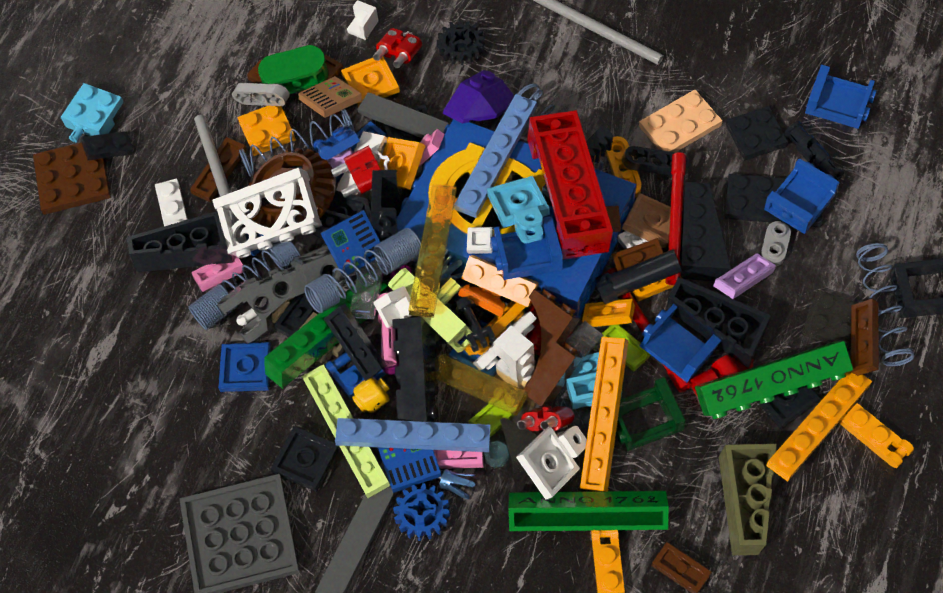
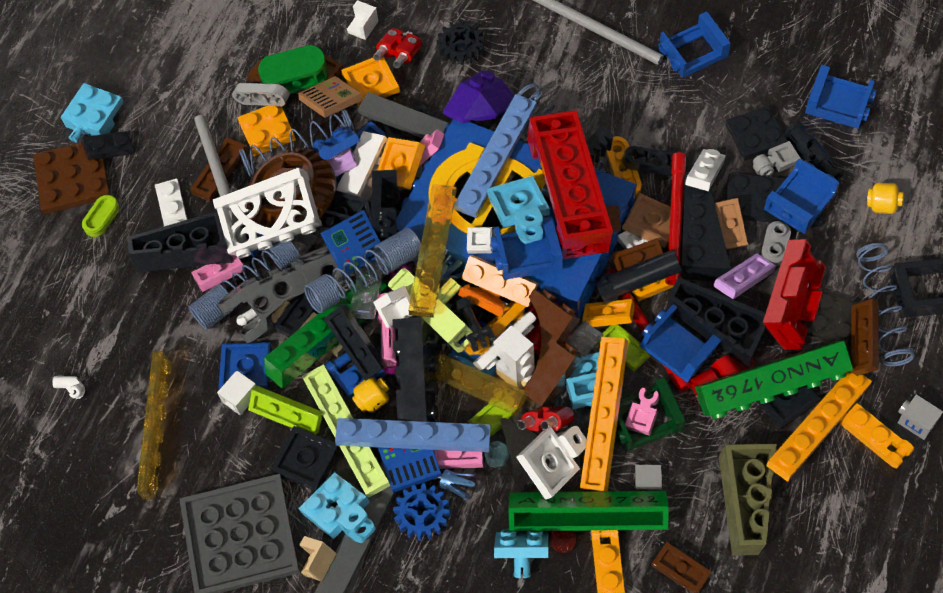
red piece [331,145,390,197] -> none
light nougat plate [639,90,722,152] -> none
none -> white arm [53,376,85,399]
none -> lime tile [82,195,119,237]
none -> clear yellow plate [137,351,171,500]
none -> white panel [217,371,256,416]
none -> lime plate [248,385,323,435]
none -> medium azure plate [298,472,376,543]
none -> tan panel [300,536,336,581]
none -> medium azure plate [494,529,548,578]
none -> clear red plate [550,531,576,553]
none -> bright pink plate [625,388,659,436]
none -> light grey tile [635,465,662,491]
none -> blue panel [658,12,731,78]
none -> white plate [685,149,726,191]
none -> medium nougat plate [715,198,748,250]
none -> light grey plate [753,141,801,177]
none -> red piece [763,239,826,350]
none -> yellow head [867,183,904,214]
none -> light grey brick [898,394,943,440]

